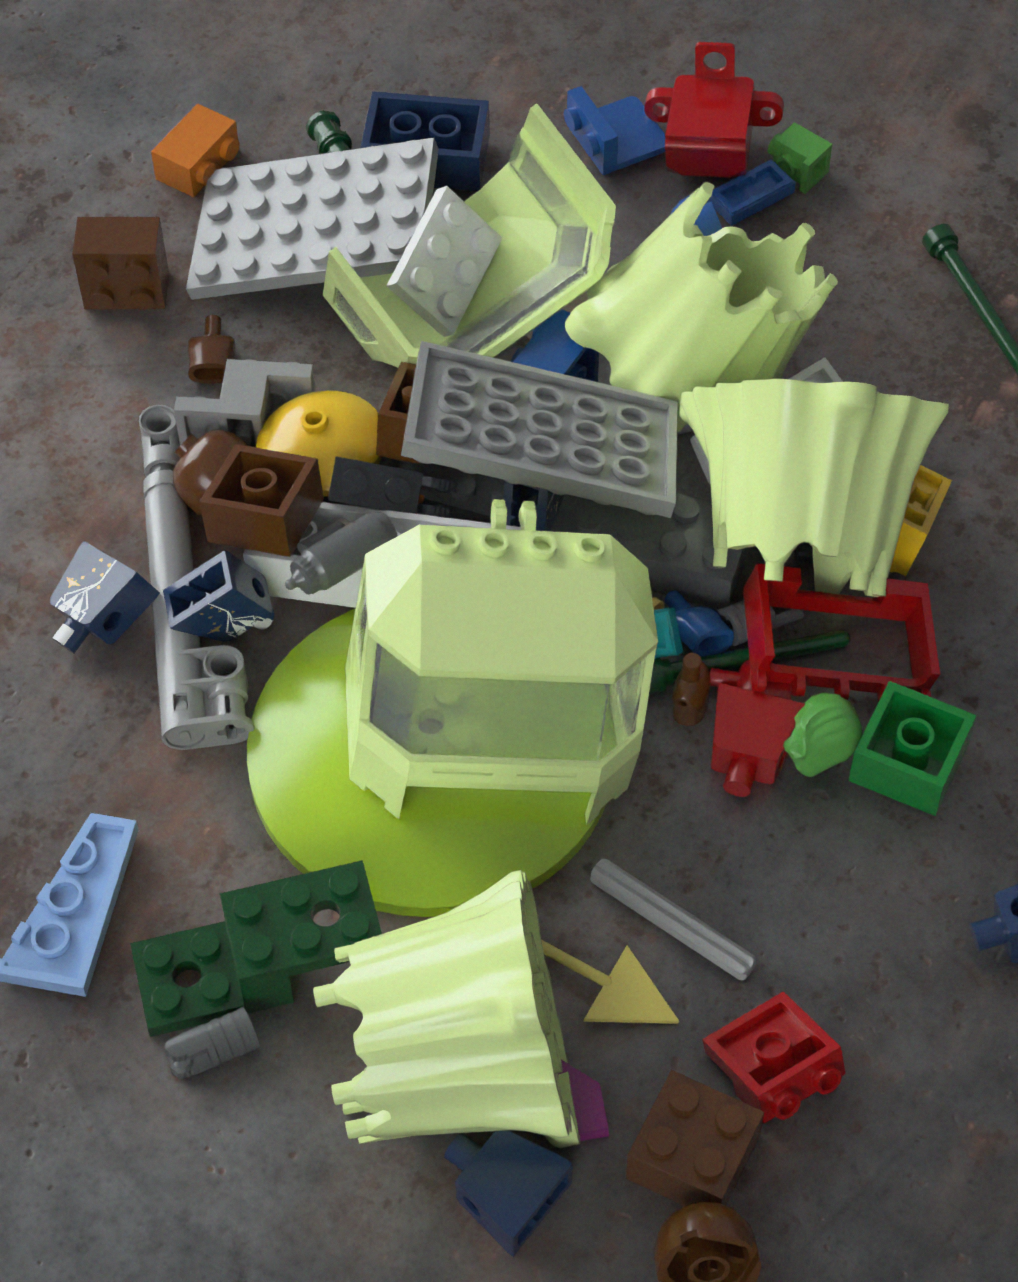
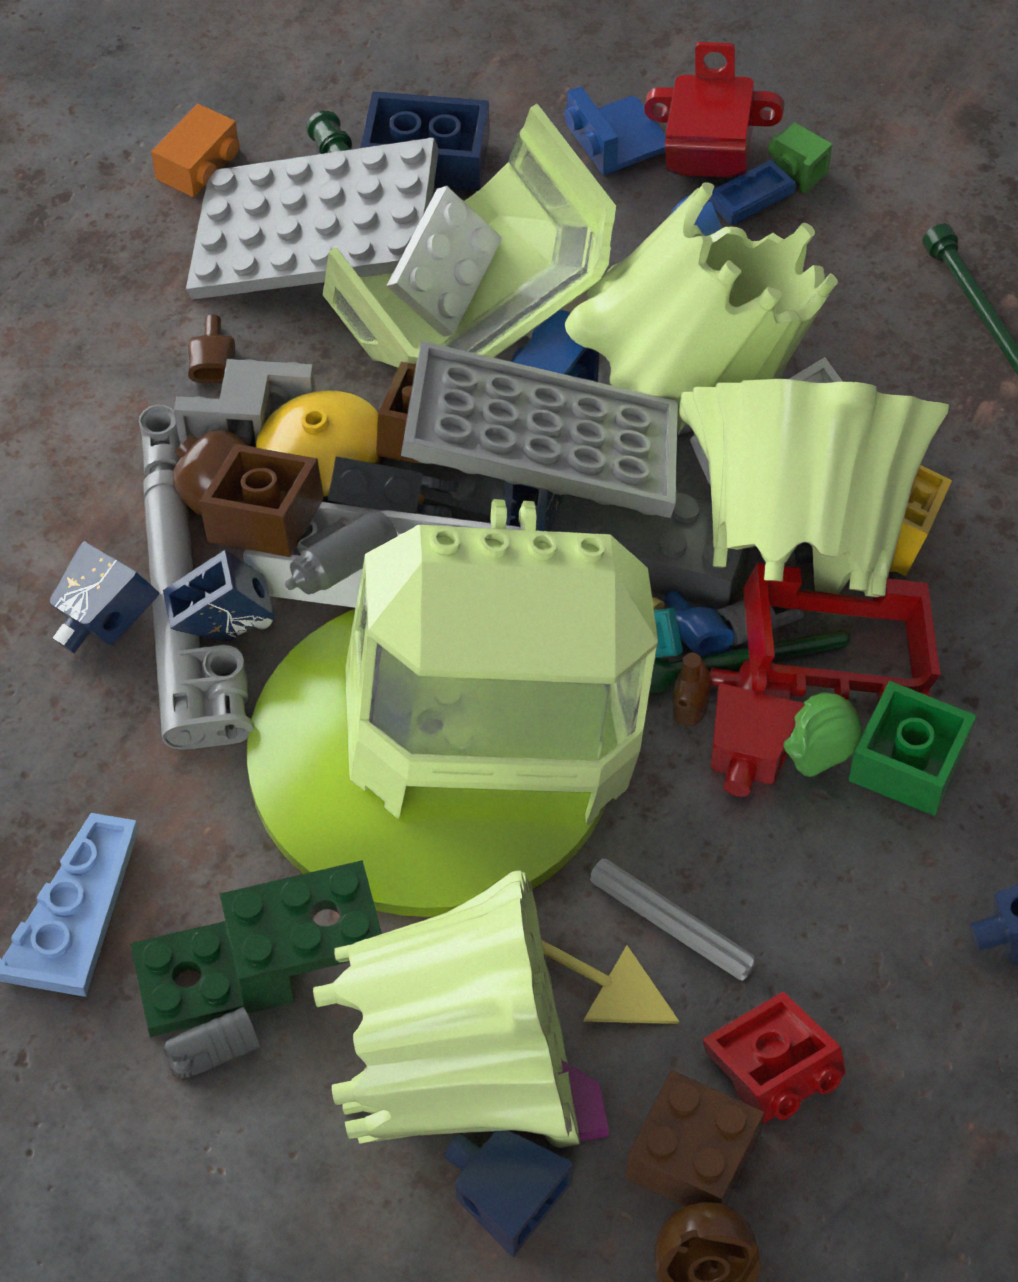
reddish brown brick [72,217,169,310] -> none

